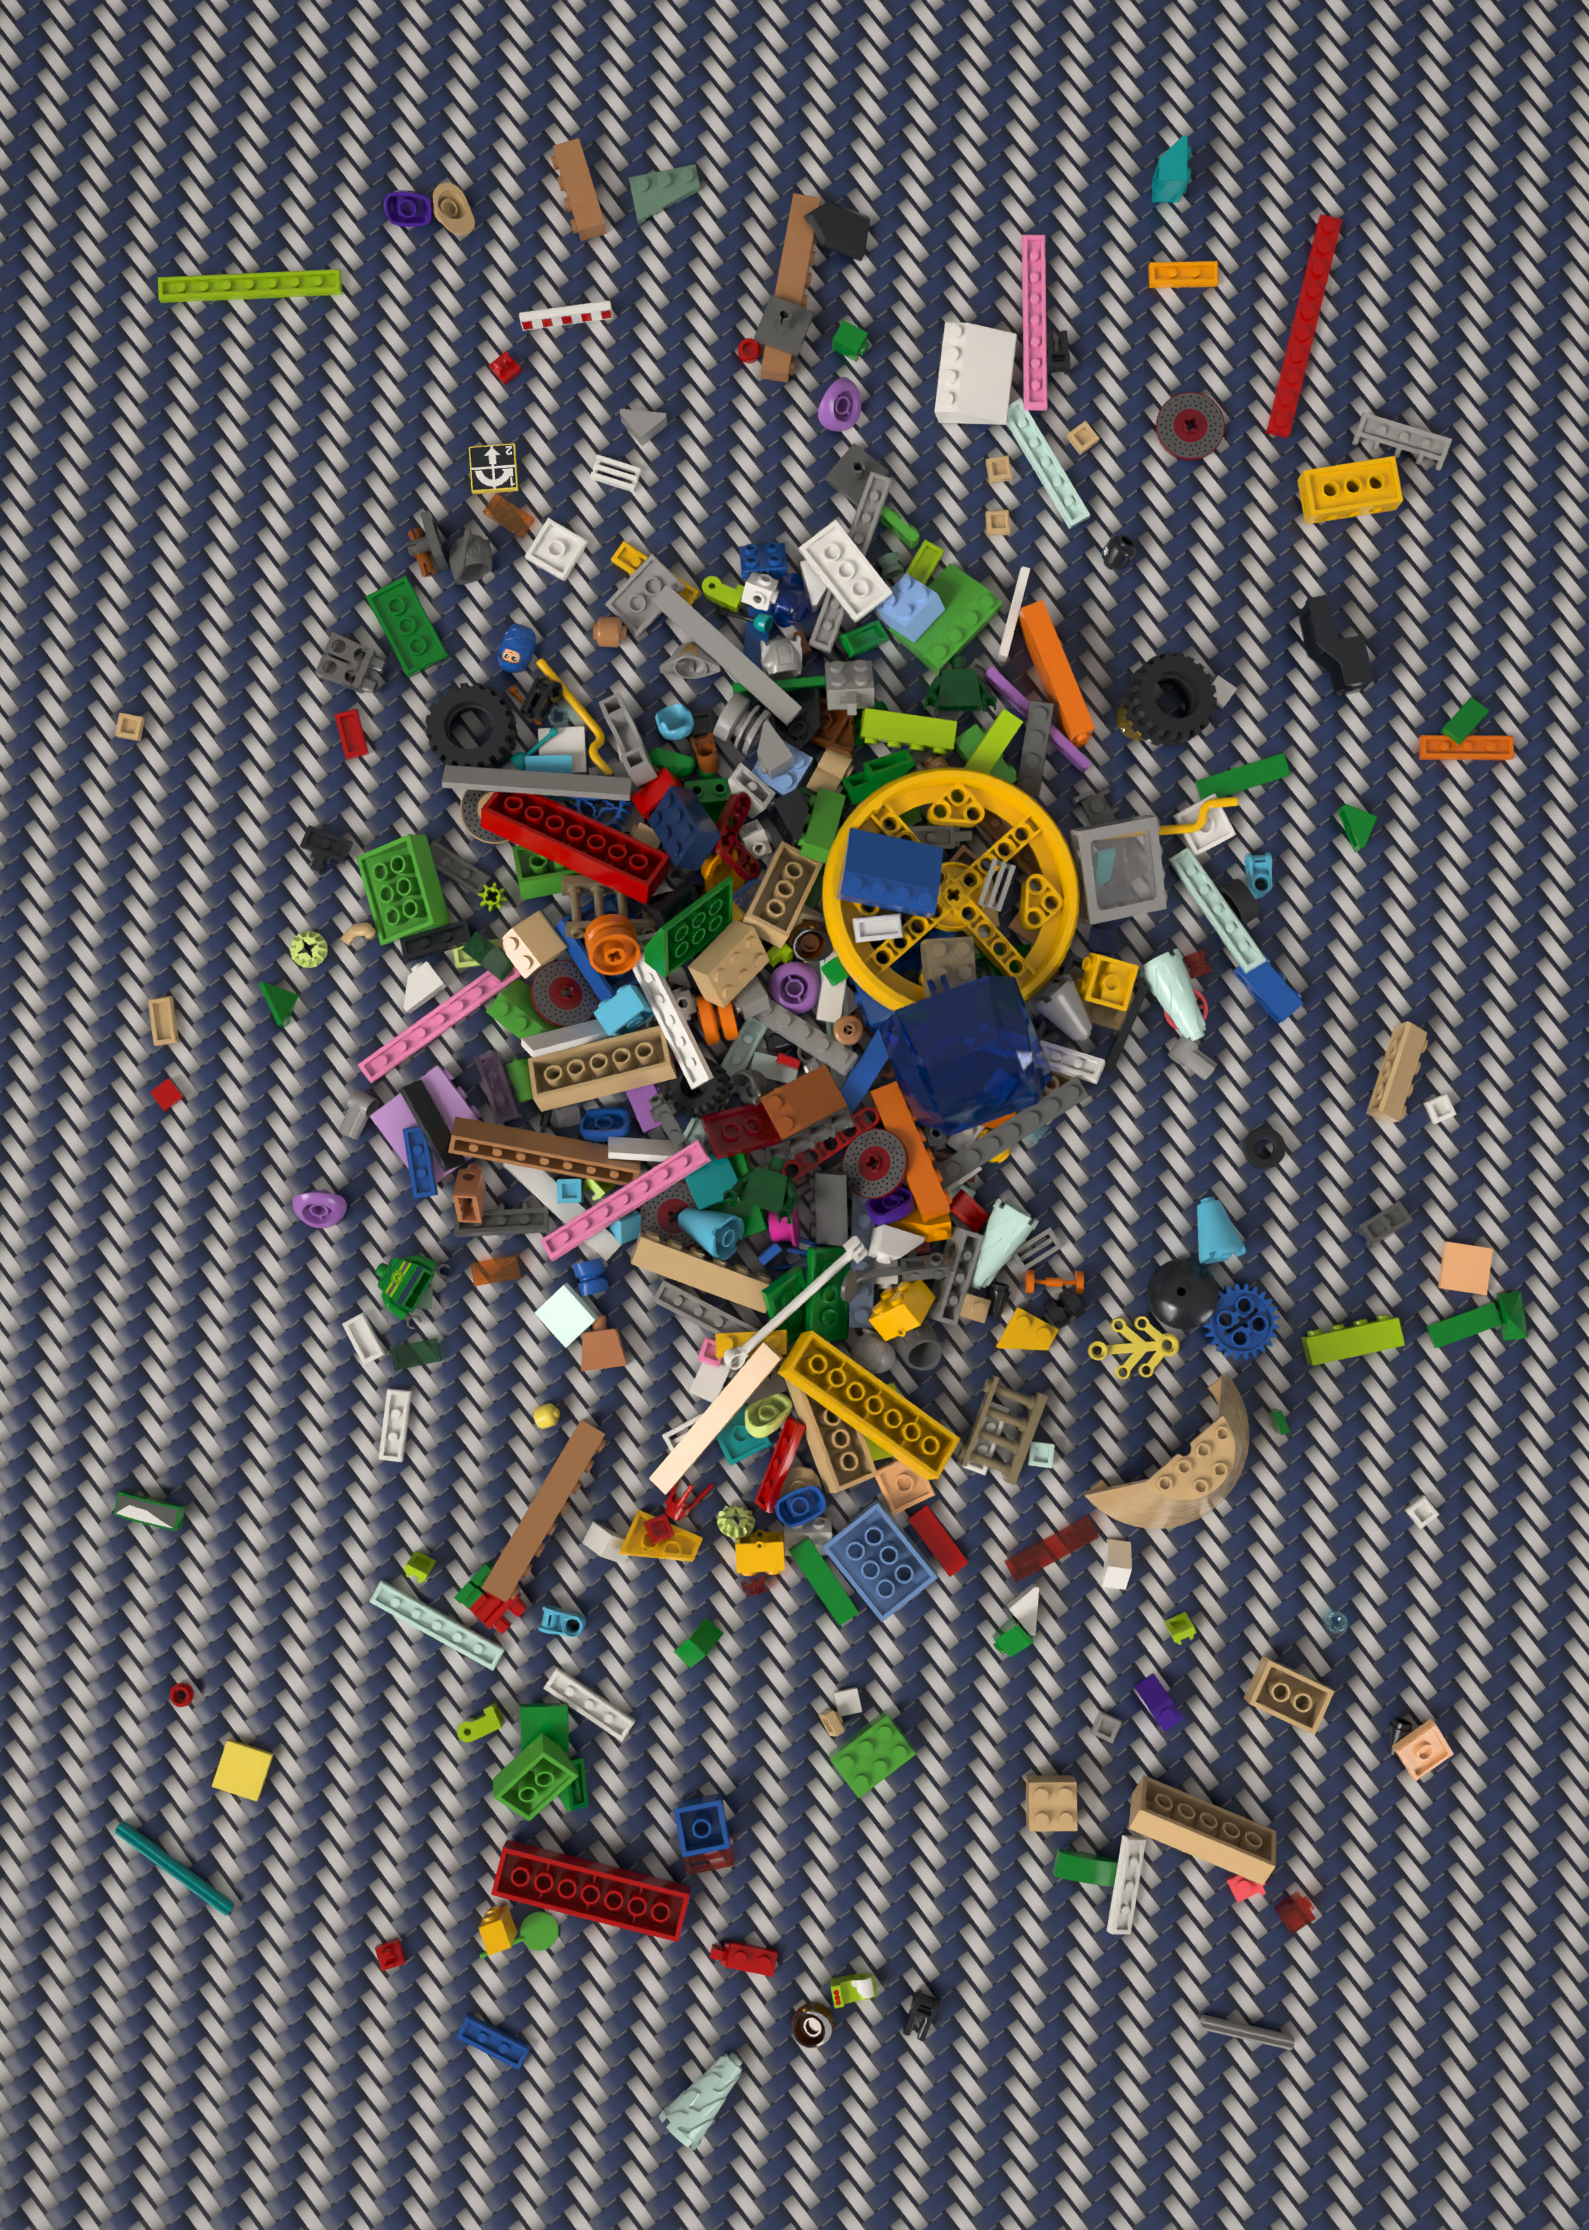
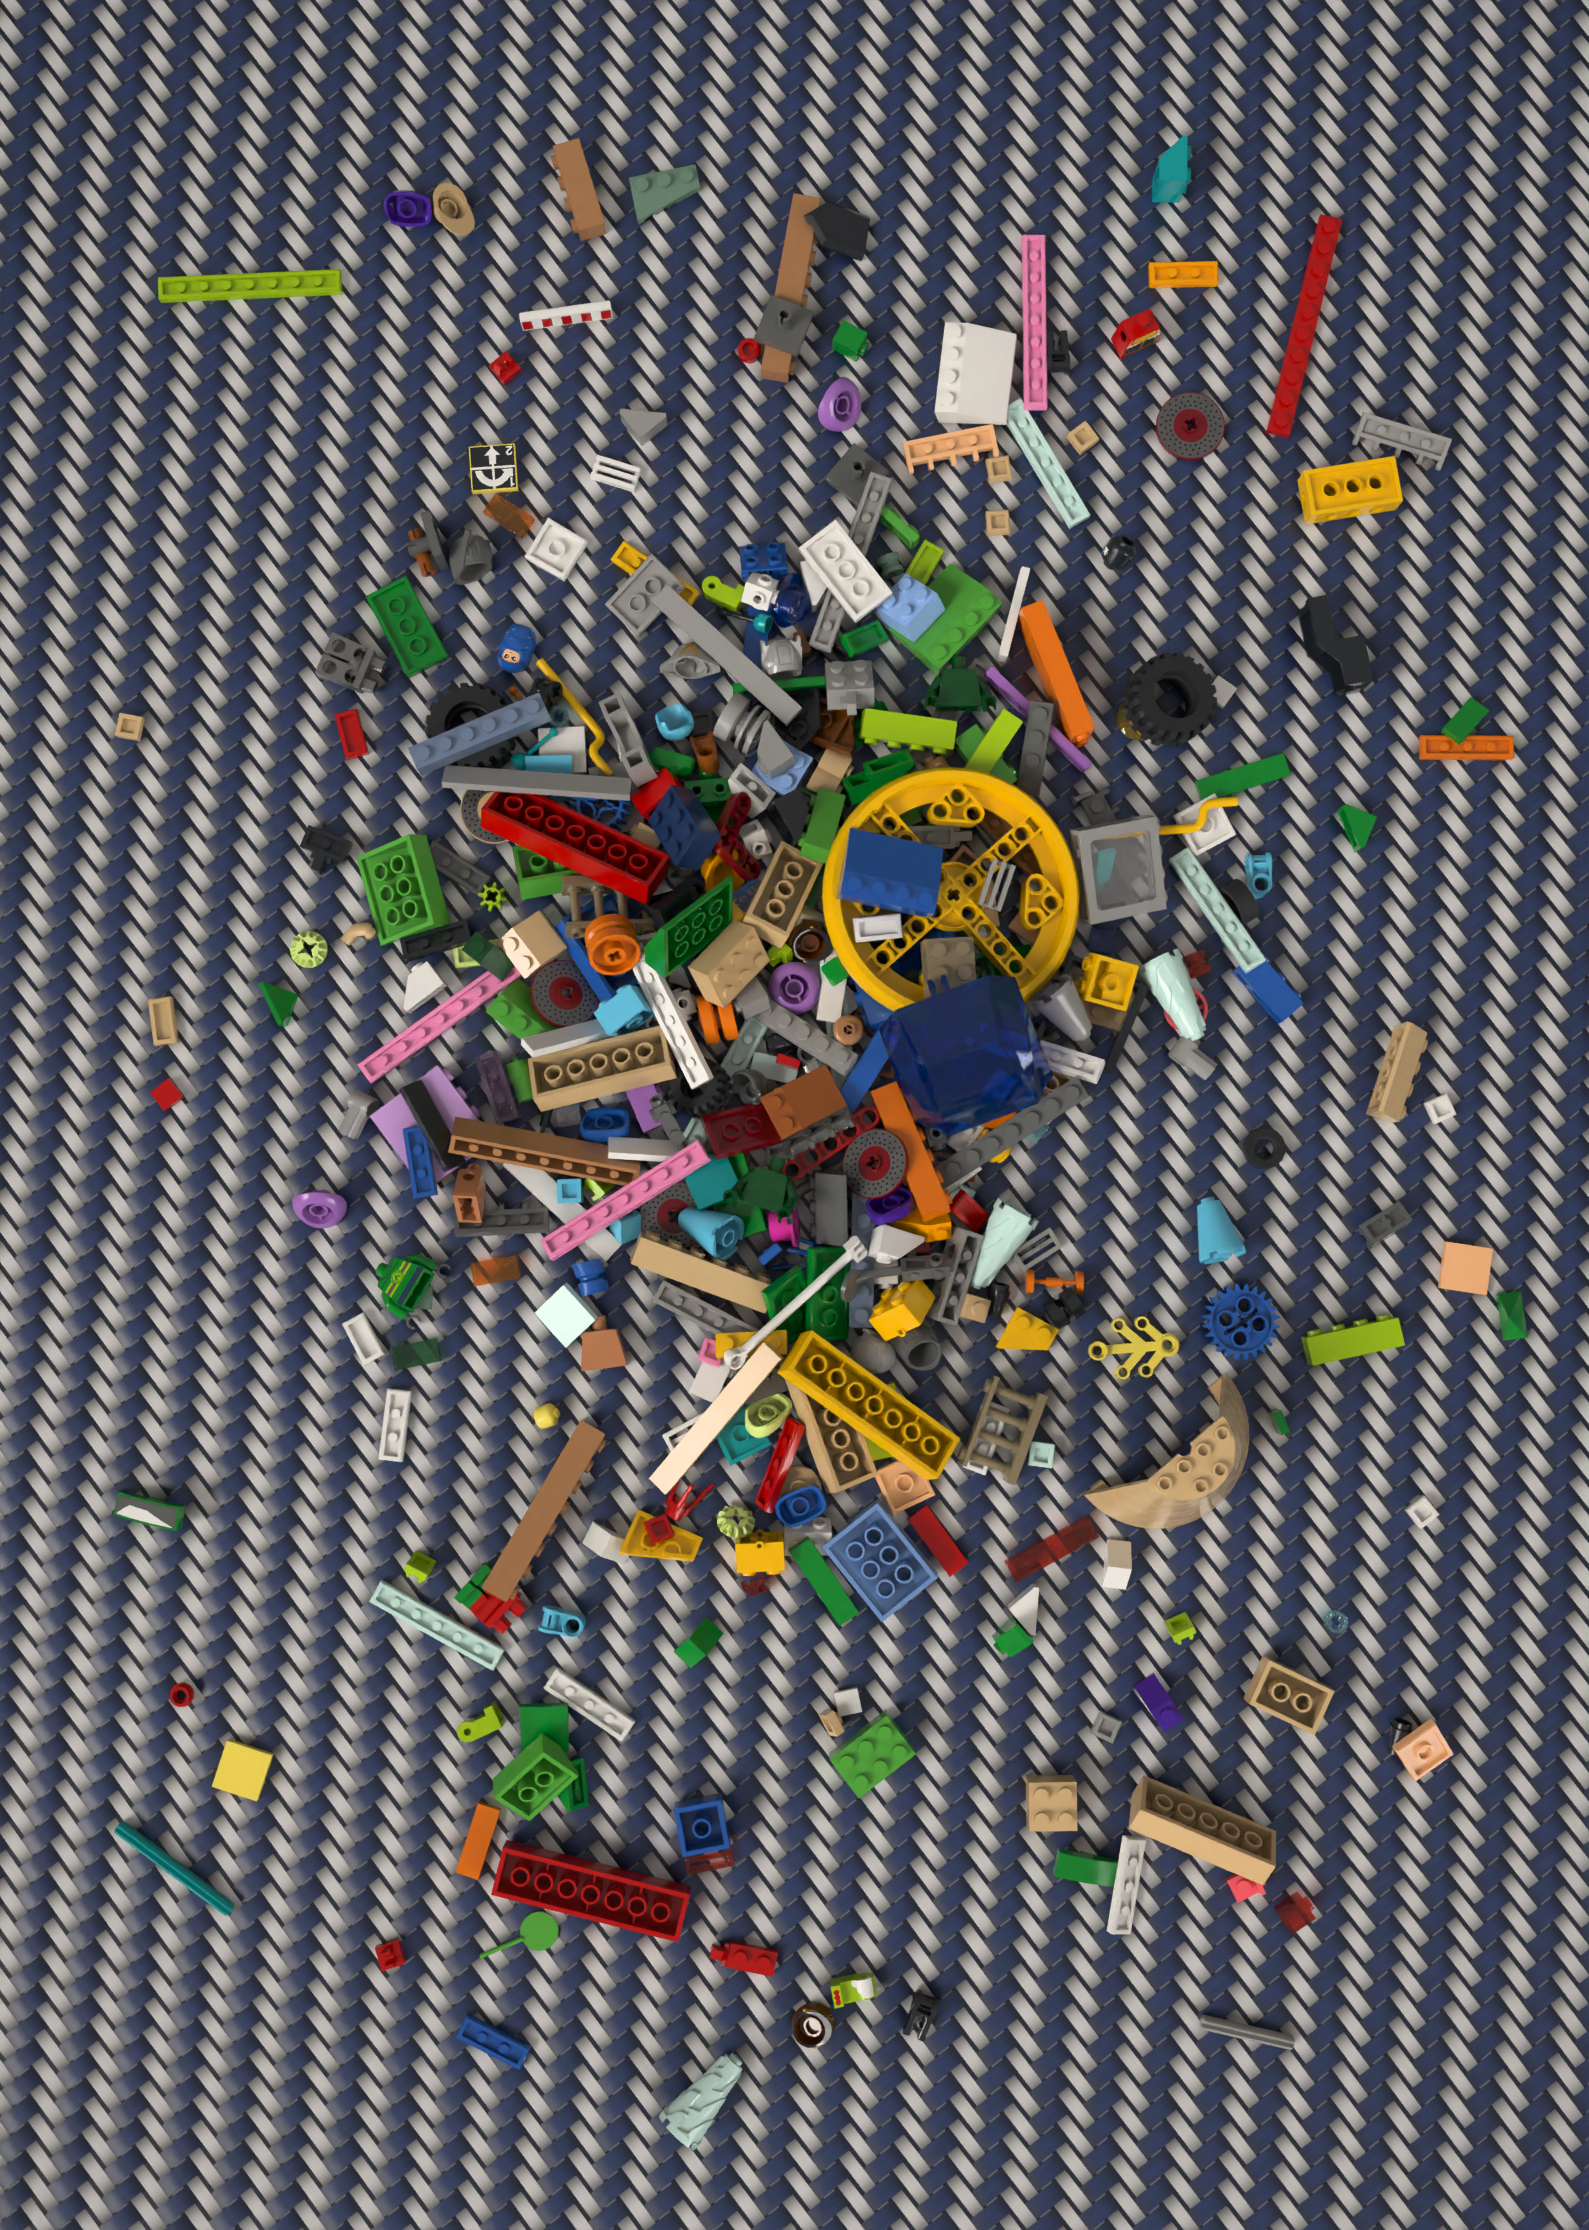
yellow brick [479,1905,517,1956] -> none
medium nougat head [593,616,627,648] -> none
black dish [1147,1259,1219,1329] -> none
green tile [1426,1302,1502,1348] -> none
none -> sand blue brick [408,693,552,775]
none -> orange tile [455,1801,501,1880]
none -> light nougat hinge [903,424,999,475]
none -> red torso [1111,309,1160,359]

